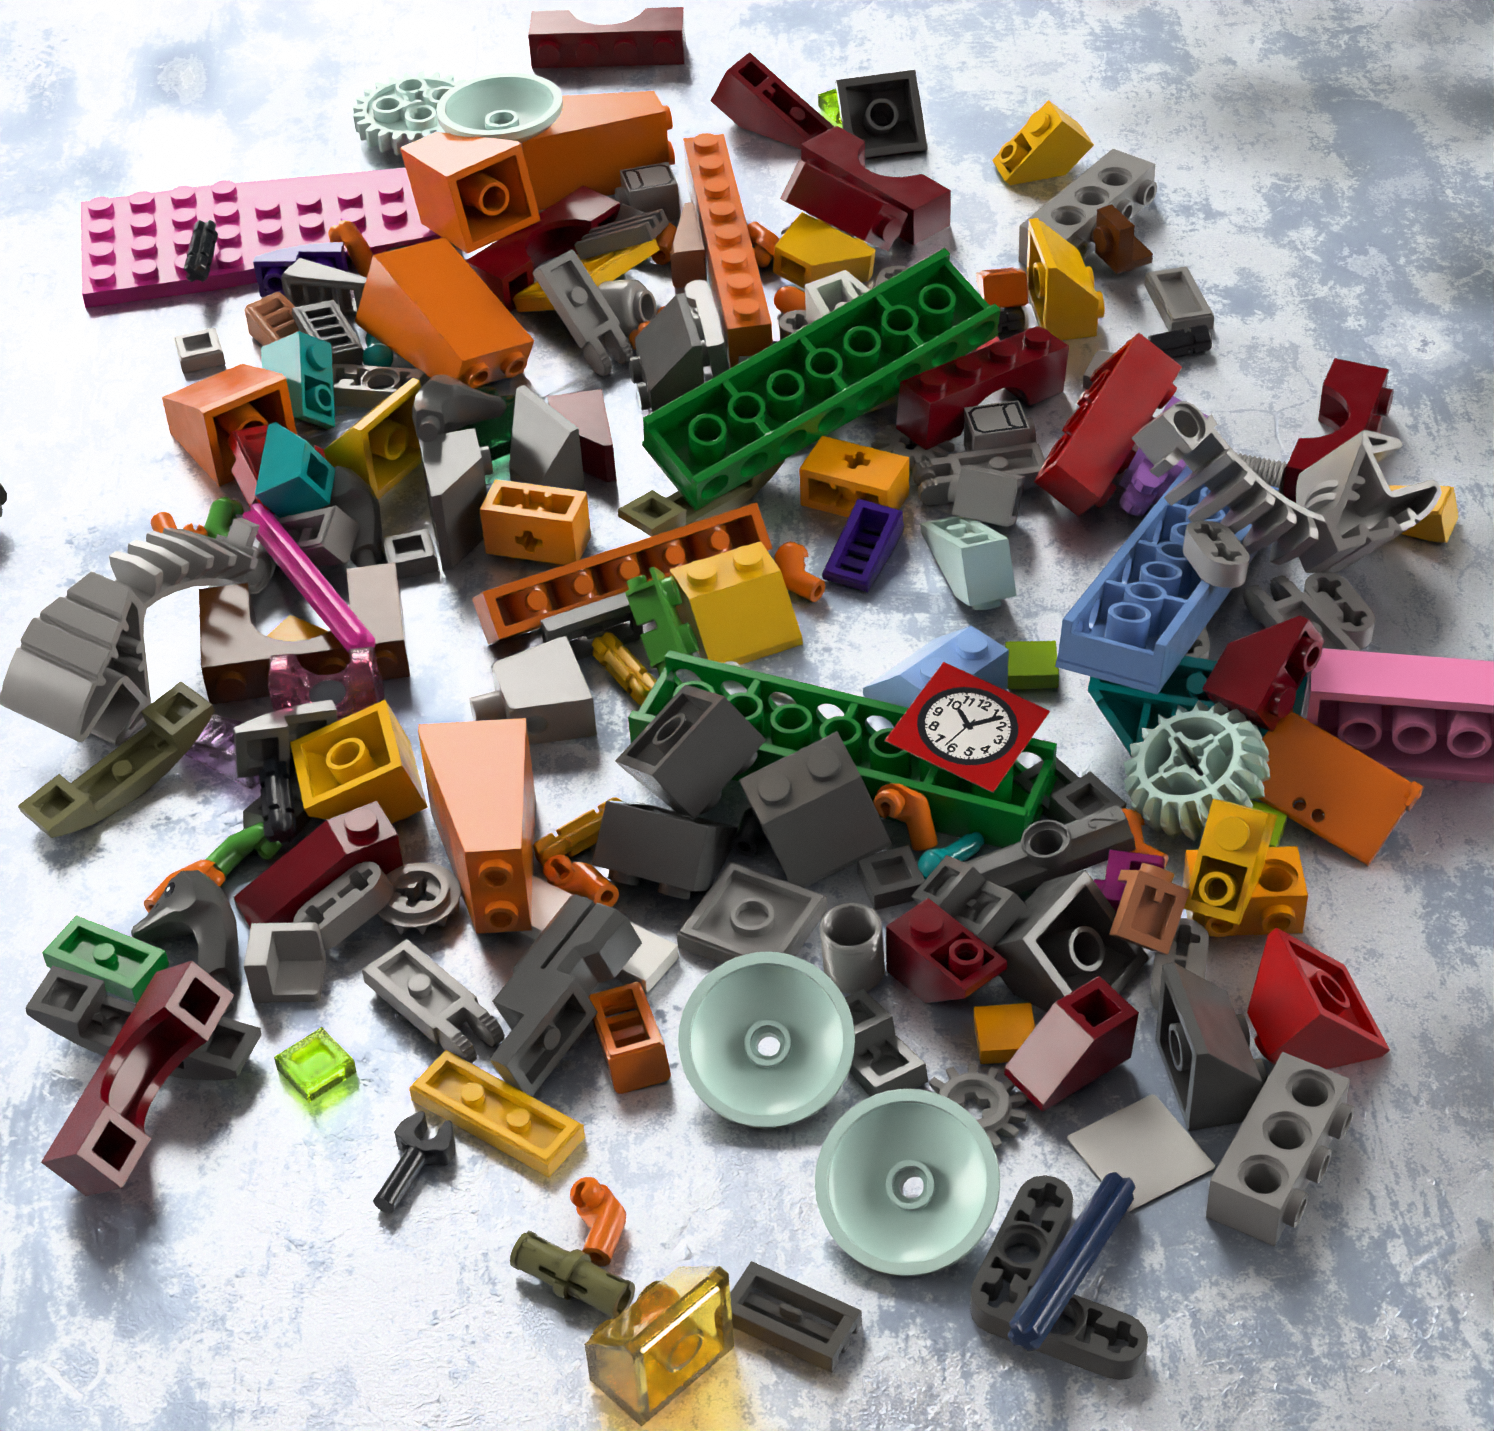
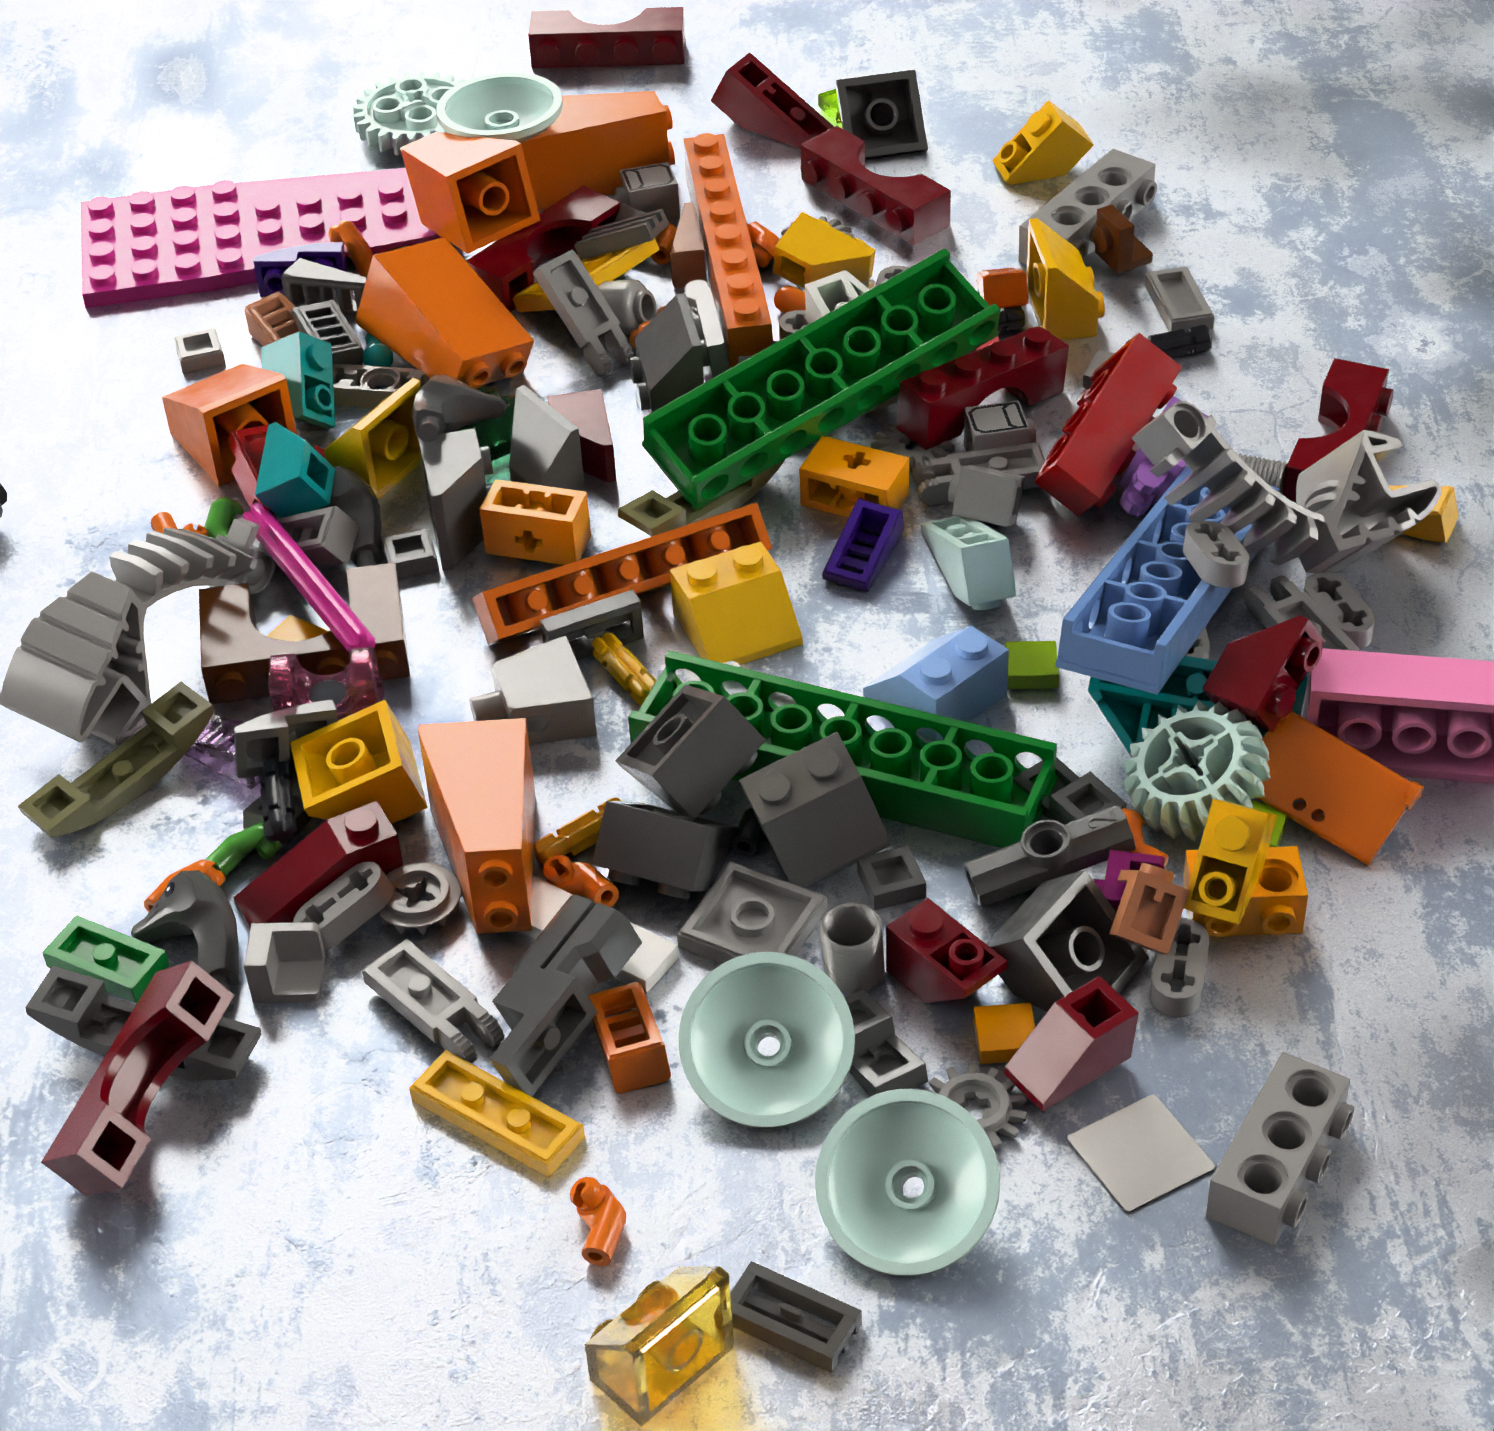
black axle [184,220,218,282] -> none
clear neon green tile [274,1027,357,1103] -> none
black bar [373,1111,455,1213] -> none
olive pin [510,1230,635,1320] -> none
bright green hinge [625,567,699,676] -> none
orange arm [774,541,826,602] -> none
dark red slope [780,159,908,252] -> none
orange arm [874,783,938,851] -> none
sticker [884,662,1050,792] -> none
dark grey slope [911,855,1028,948] -> none
teal piece [917,832,985,880] -> none
dark grey beam [970,1175,1148,1380] -> none
dark blue axle [1008,1172,1136,1352] -> none
dark grey slope [1155,962,1267,1131] -> none
red slope [1247,927,1390,1069] -> none

